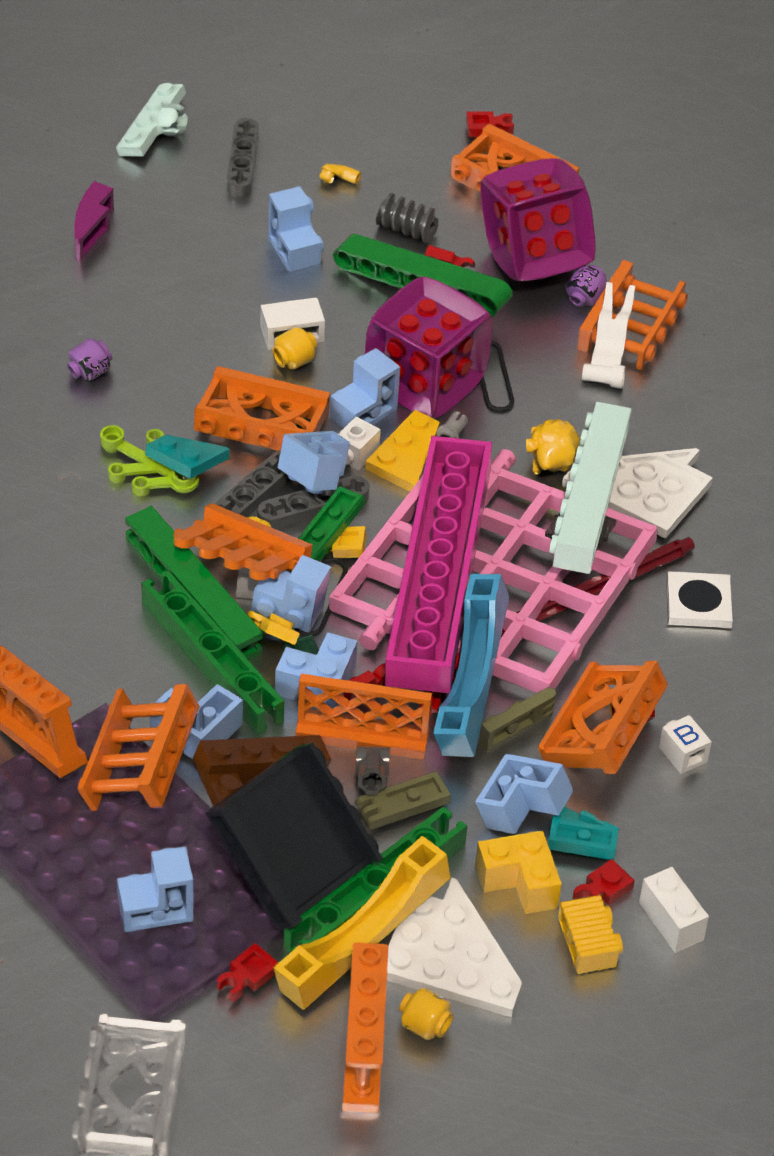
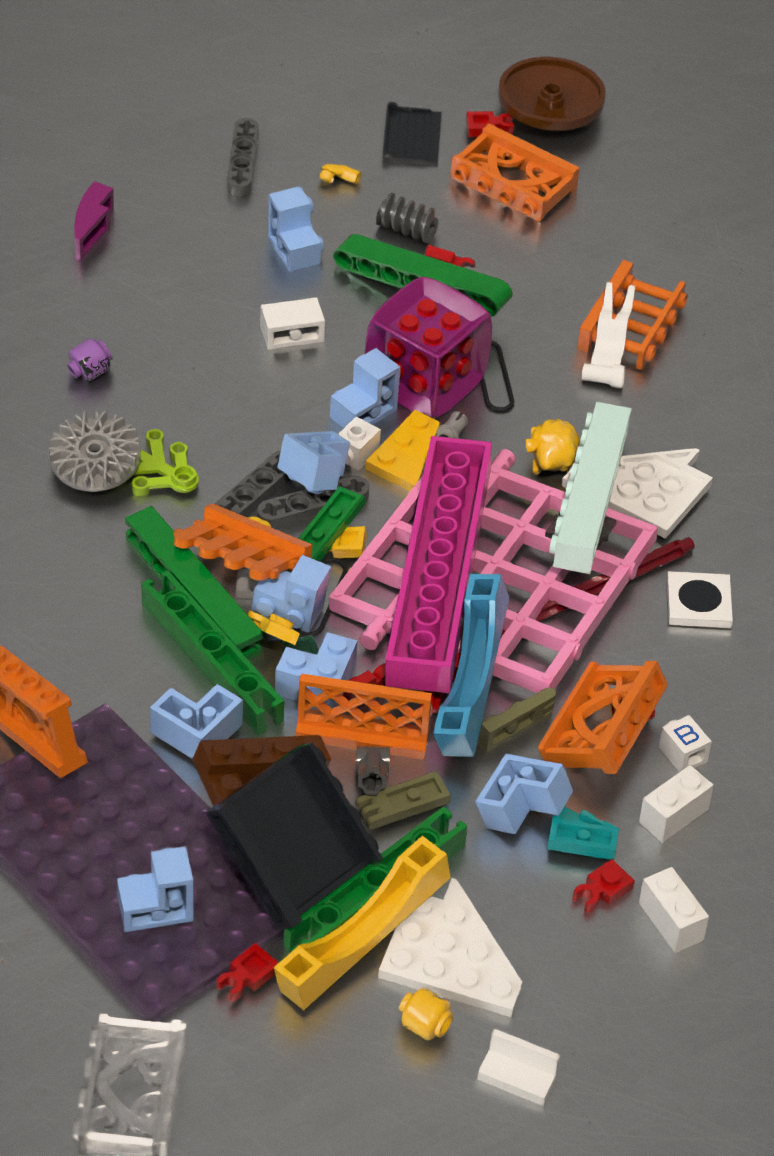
orange fence [78,684,200,811] -> none
light aqua plate [116,83,188,156] -> none
teal wing [145,434,230,479] -> none
orange fence [194,366,331,451] -> none
yellow head [272,327,317,370] -> none
orange fence [342,942,389,1113] -> none
yellow brick [475,831,562,914] -> none
magenta piece [480,158,596,281] -> none
yellow brick [558,895,623,974] -> none
medium lavender head [566,265,607,307] -> none
none -> light grey wheel [49,411,141,492]
none -> black piece [382,102,442,165]
none -> white panel [477,1029,560,1106]
none -> reddish brown dish [498,57,606,131]
none -> white brick [639,765,714,843]

